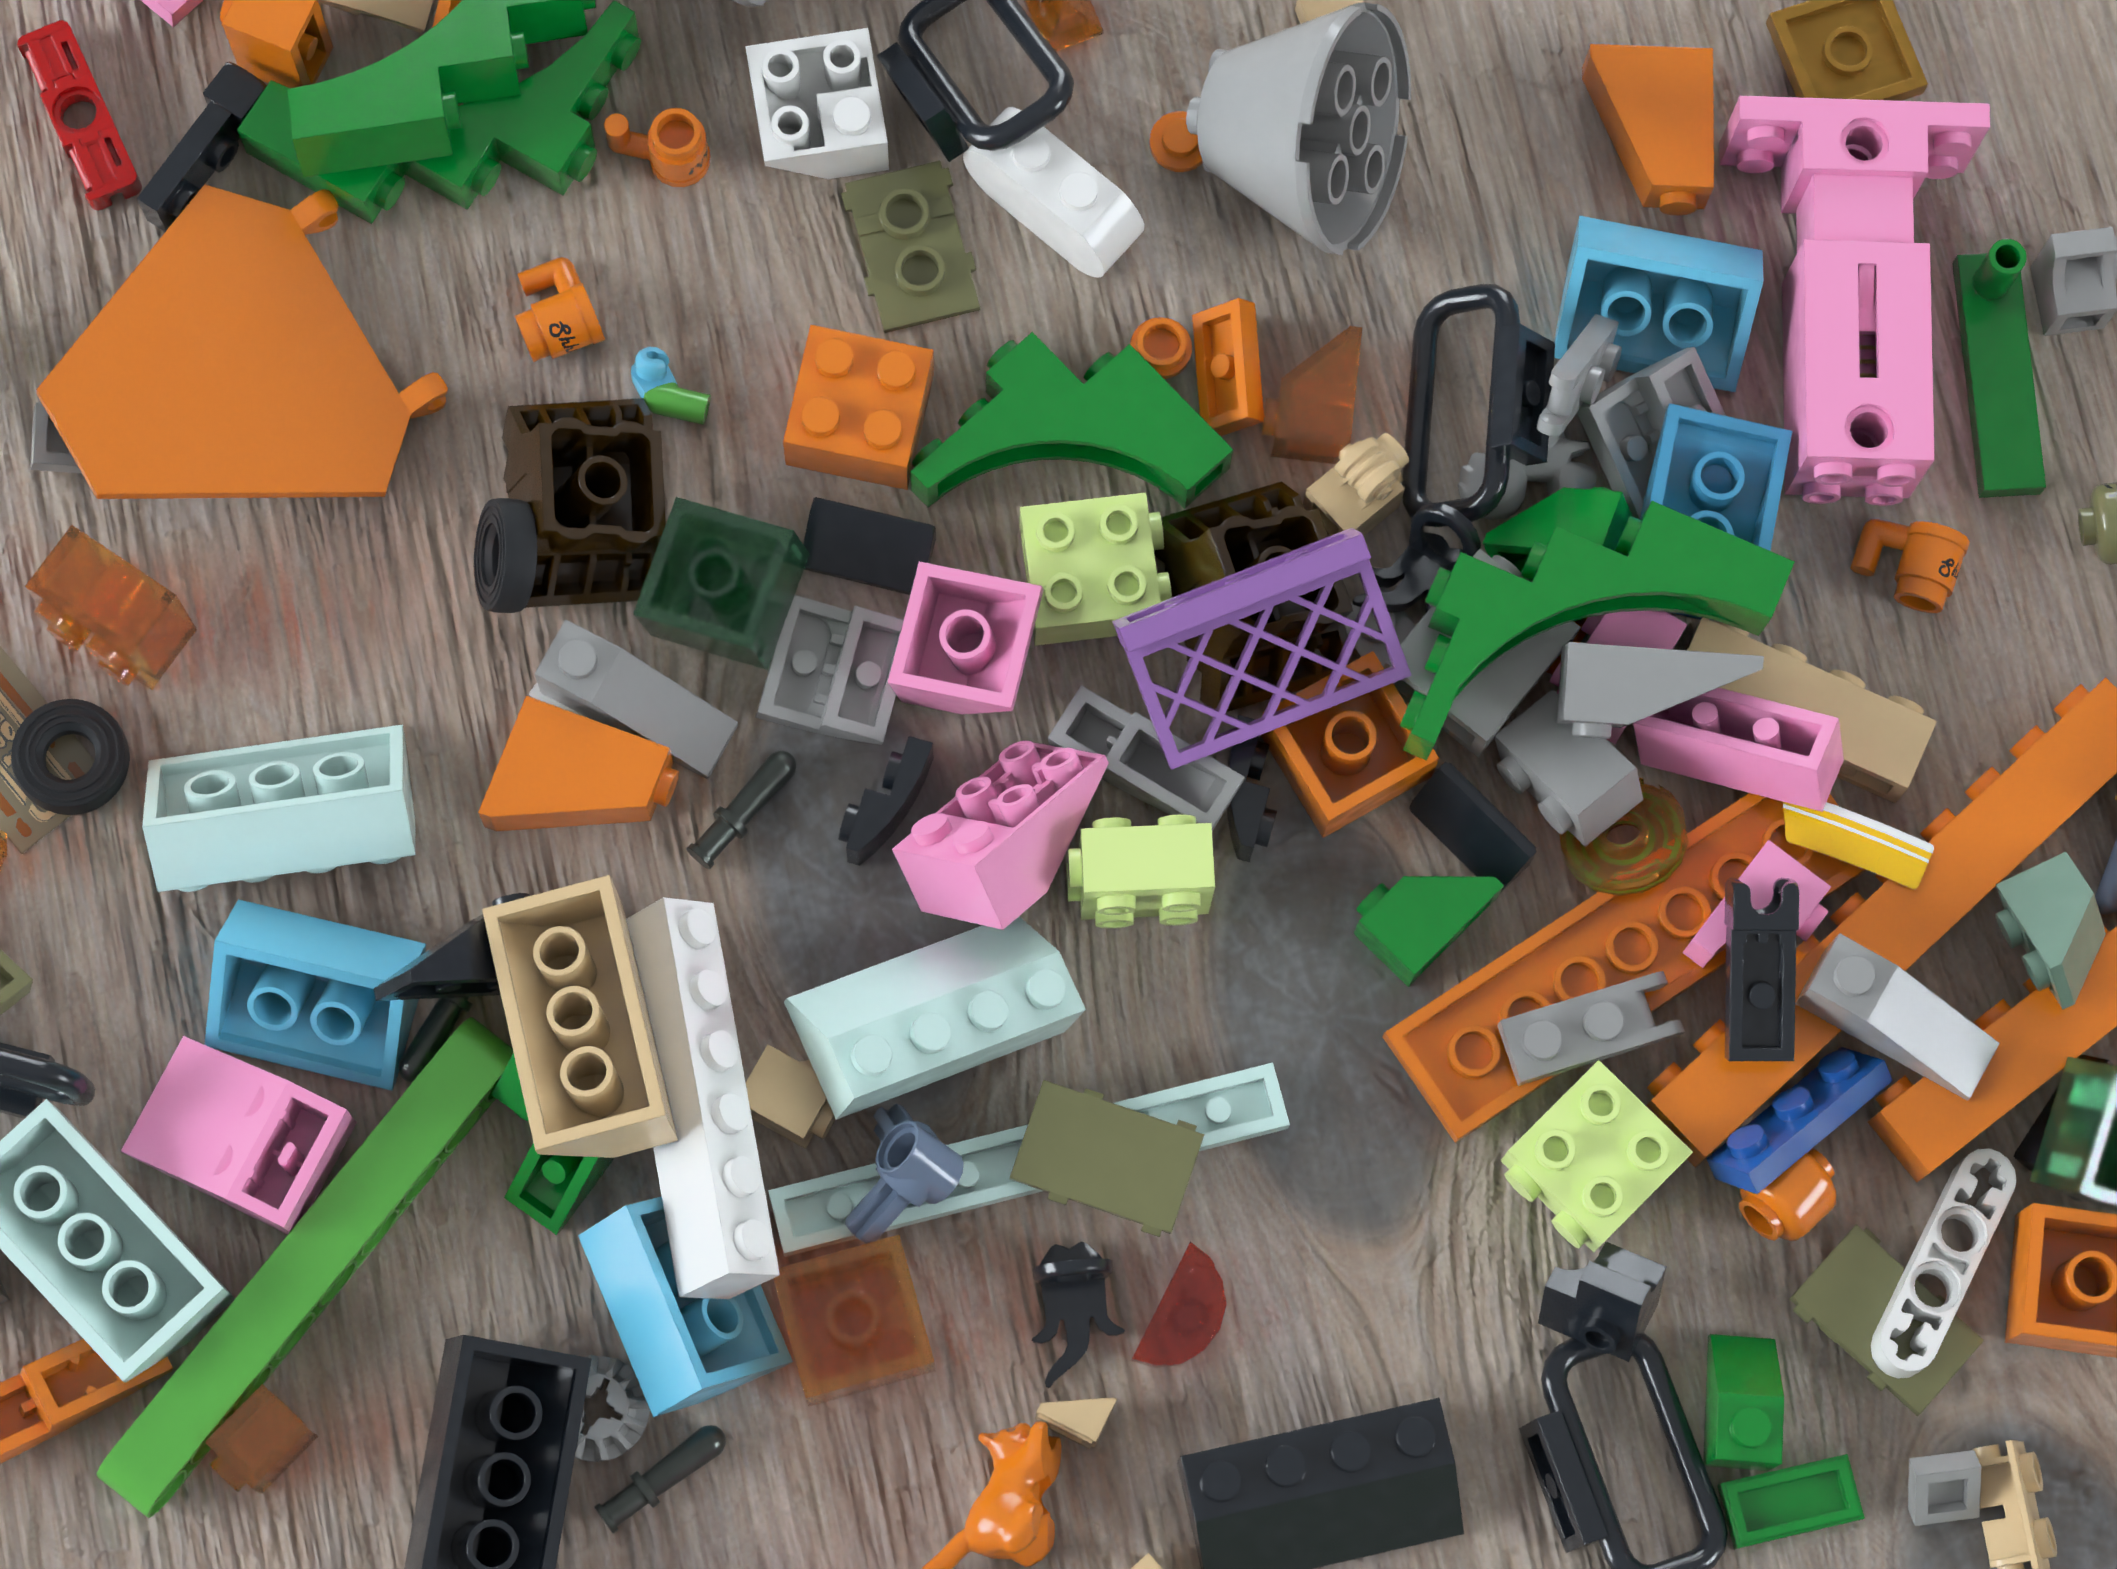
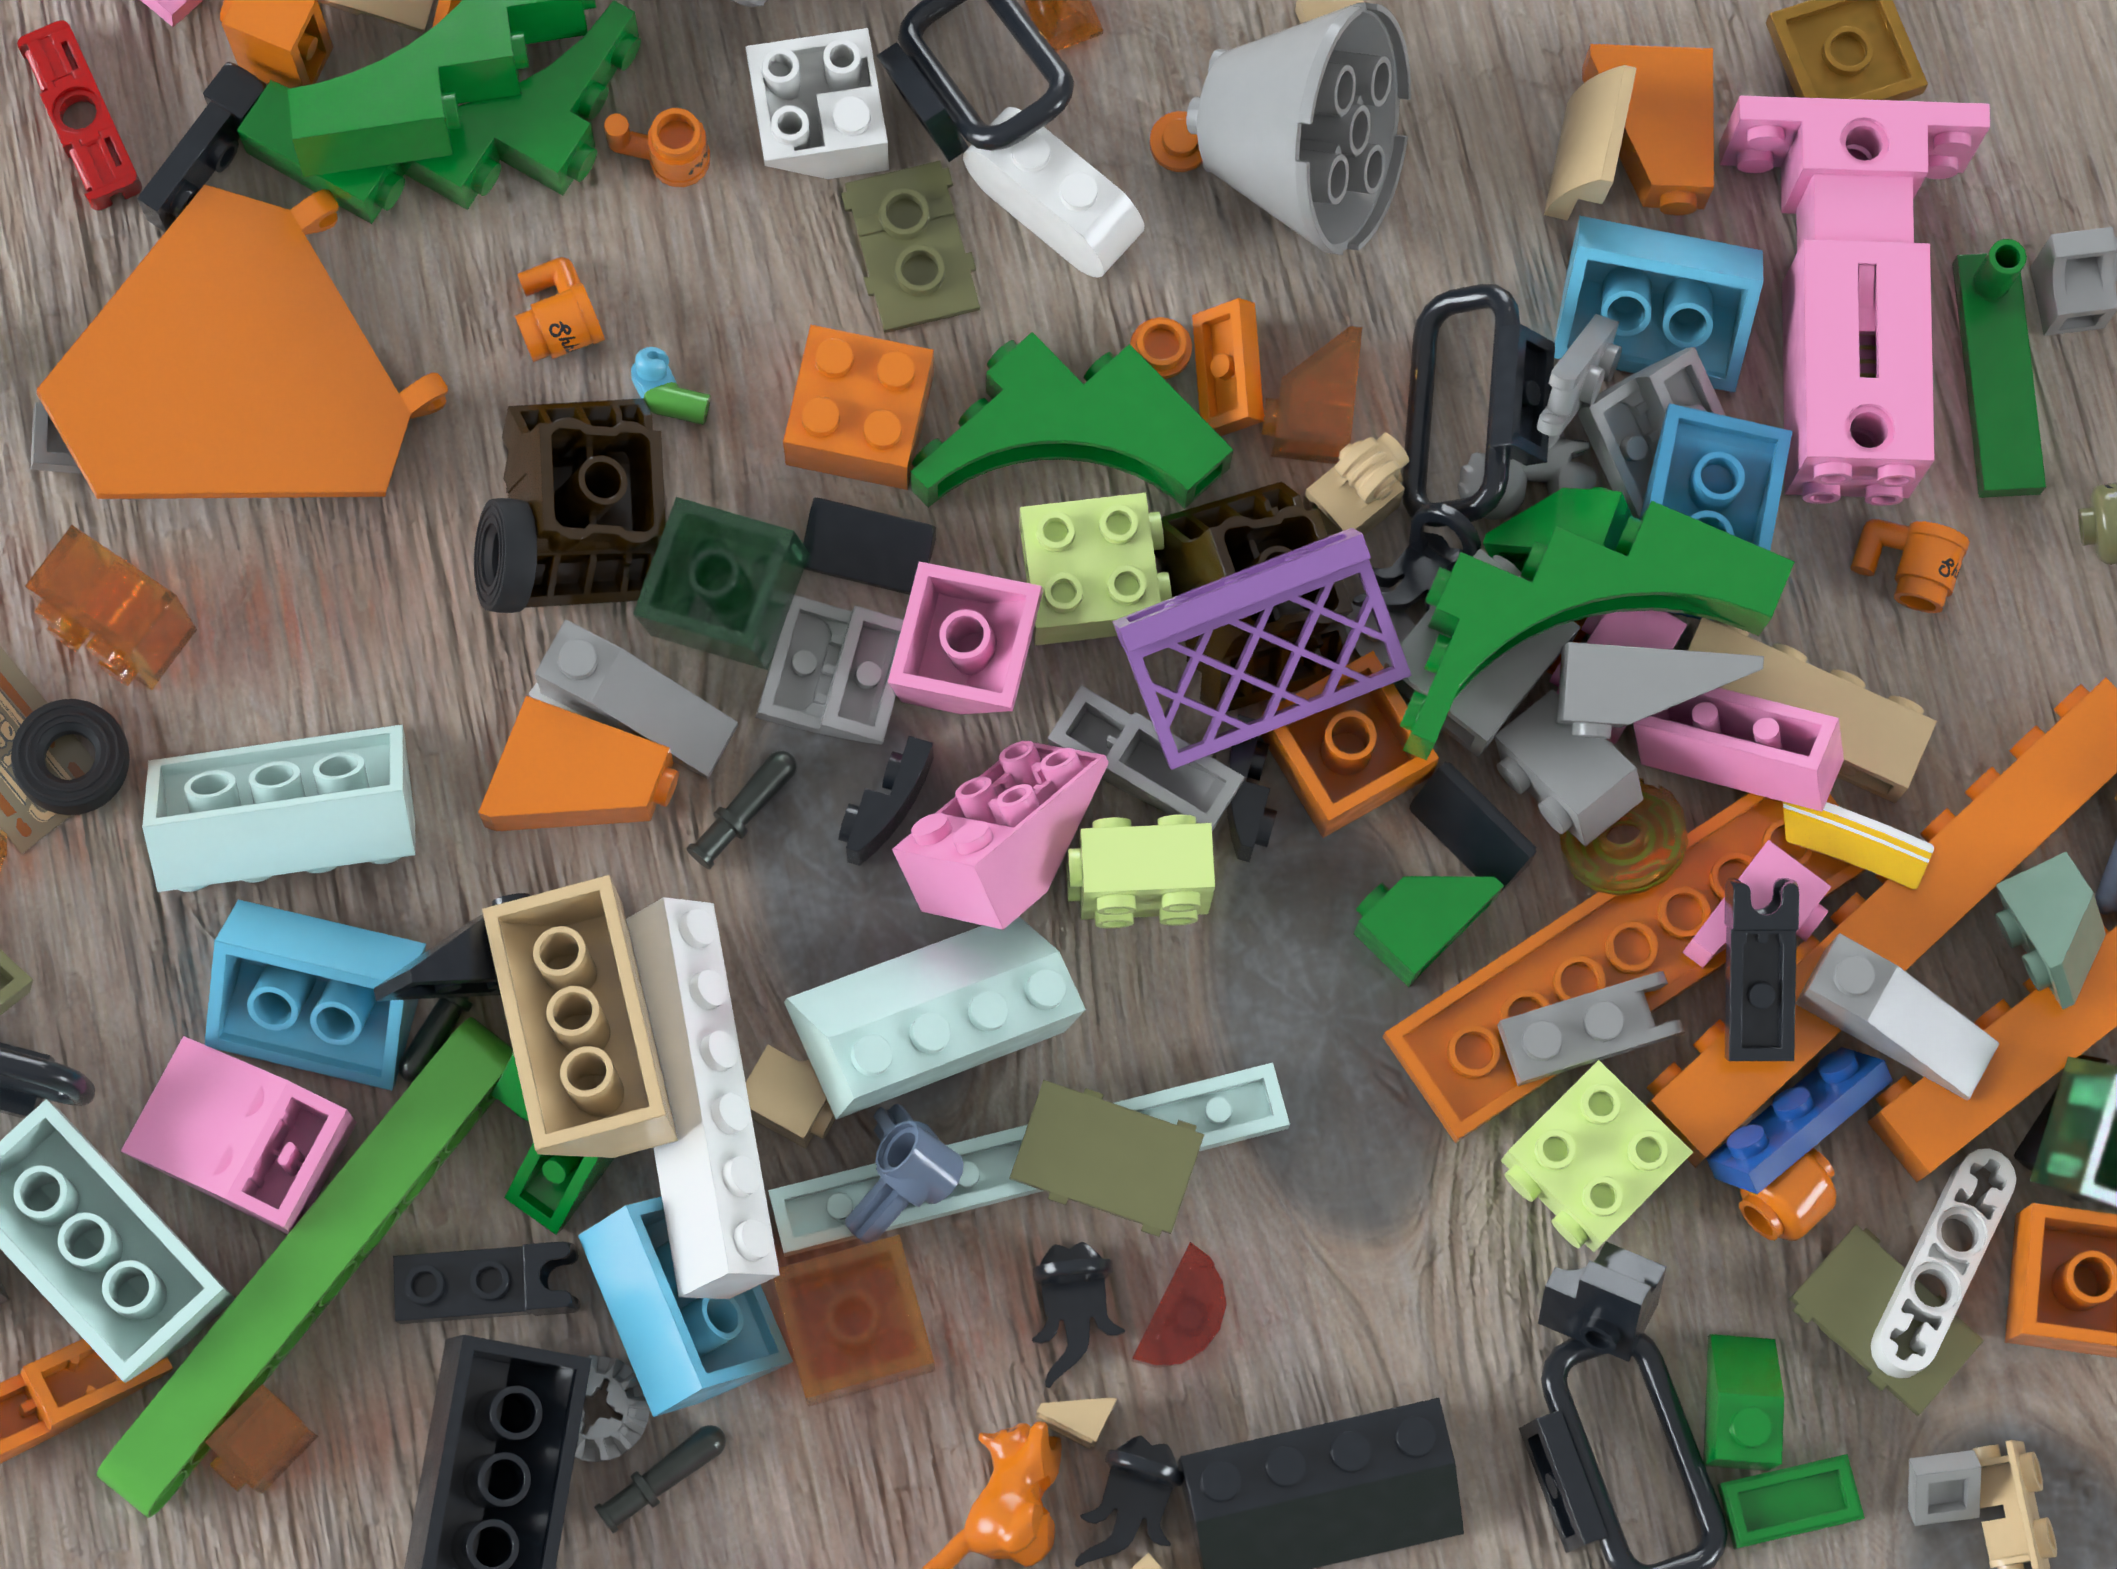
none -> black plate [393,1241,581,1324]
none -> black piece [1075,1435,1184,1567]
none -> tan slope [1544,65,1637,221]

